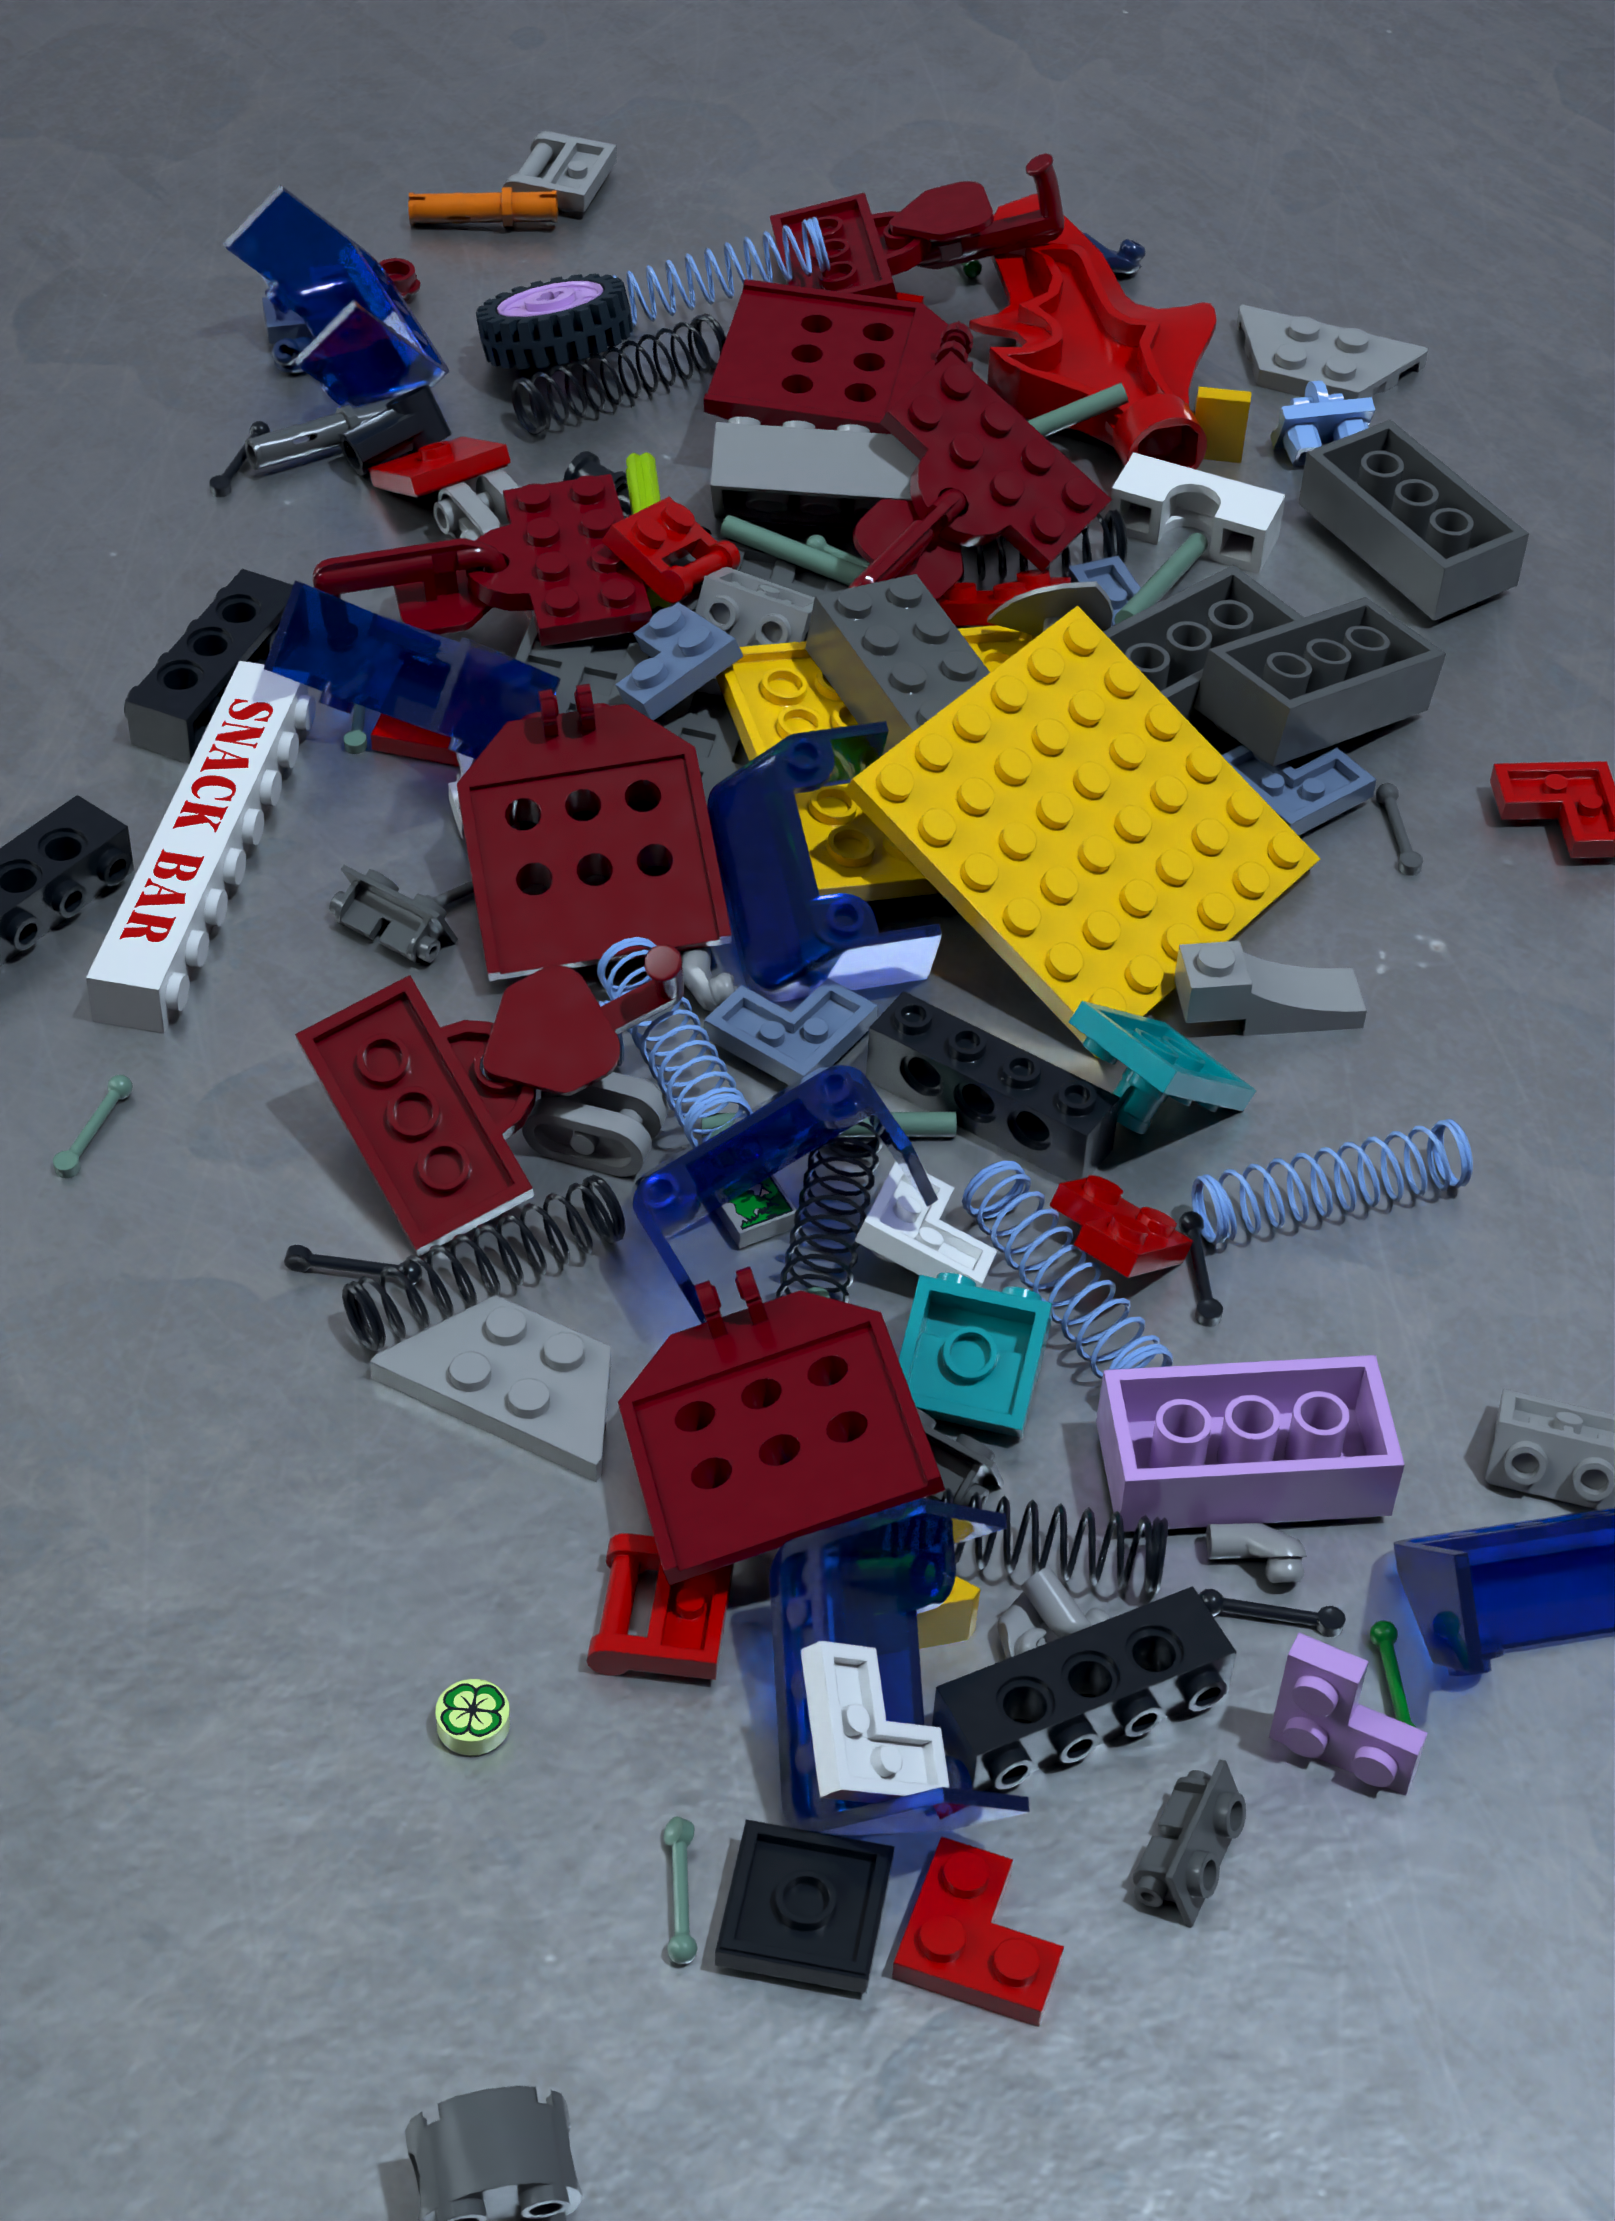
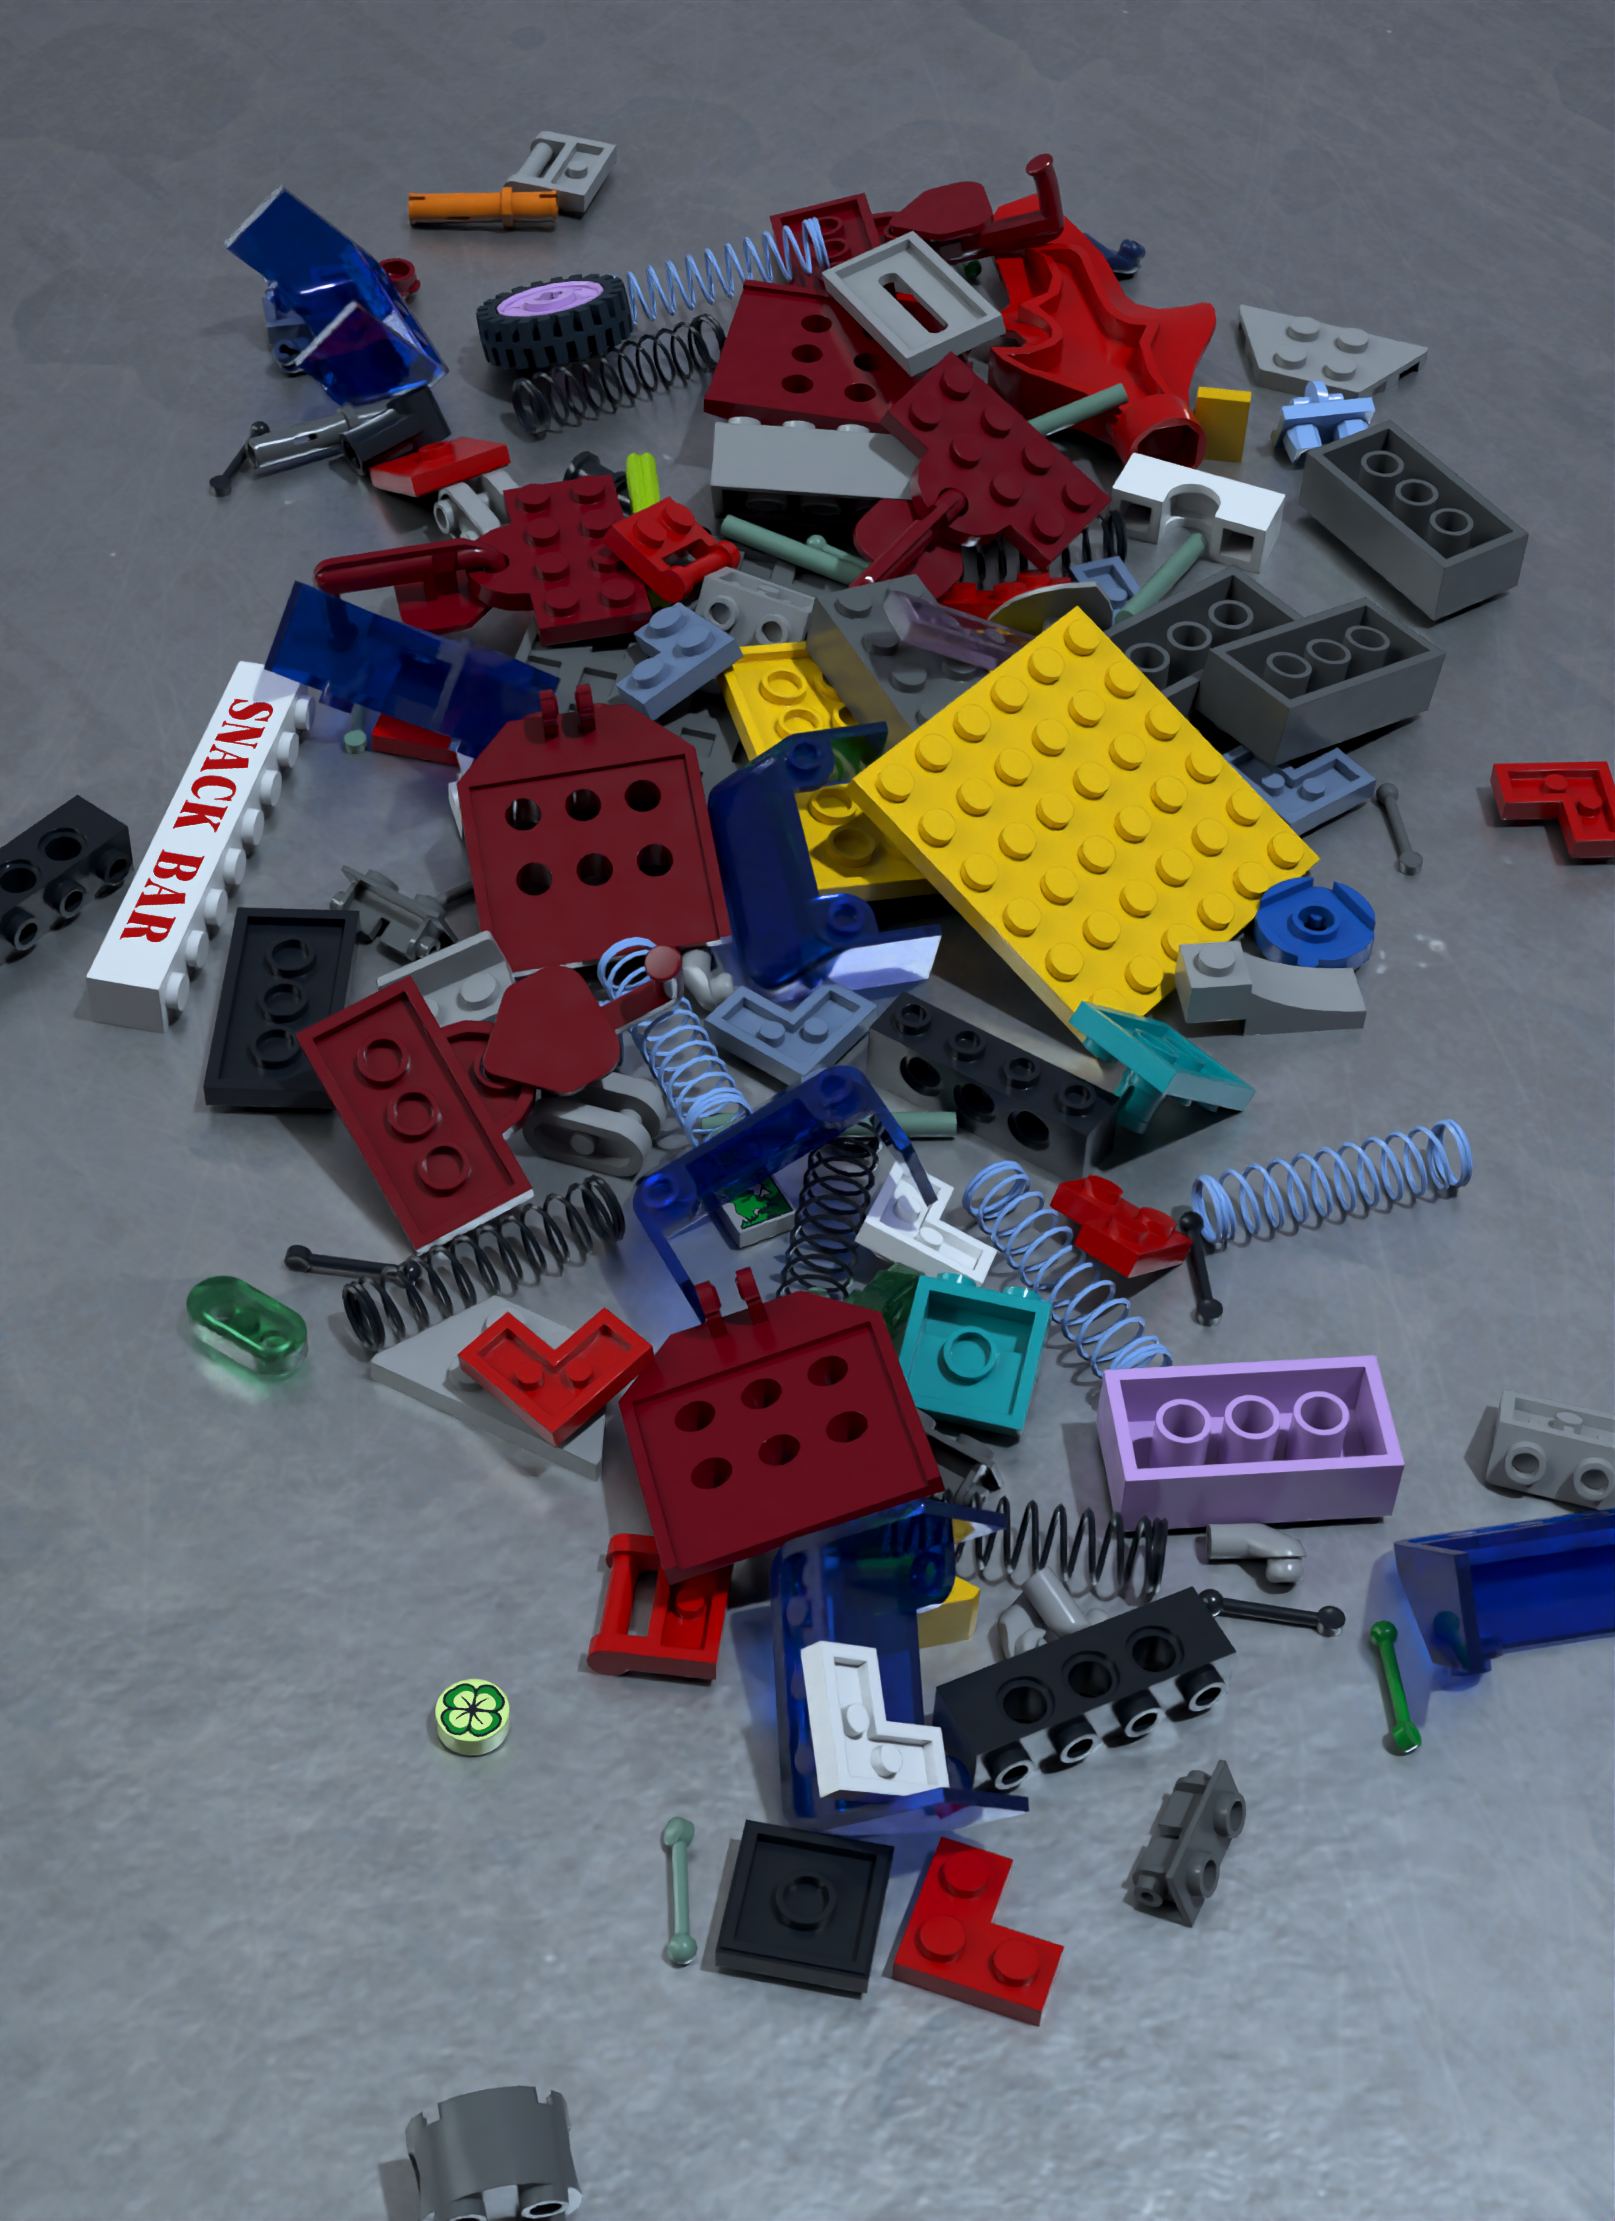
sand green hinge [53,1075,133,1178] -> none
black brick [124,569,305,764] -> none
lavender plate [1269,1633,1428,1795] -> none
none -> clear green plate [186,1276,309,1376]
none -> black plate [203,907,361,1109]
none -> light grey bracket [376,931,516,1027]
none -> red plate [457,1307,655,1448]
none -> light grey piece [821,231,1006,377]
none -> clear green plate [846,1262,925,1341]
none -> clear purple tile [882,590,1036,671]
none -> blue plate [1252,877,1376,970]

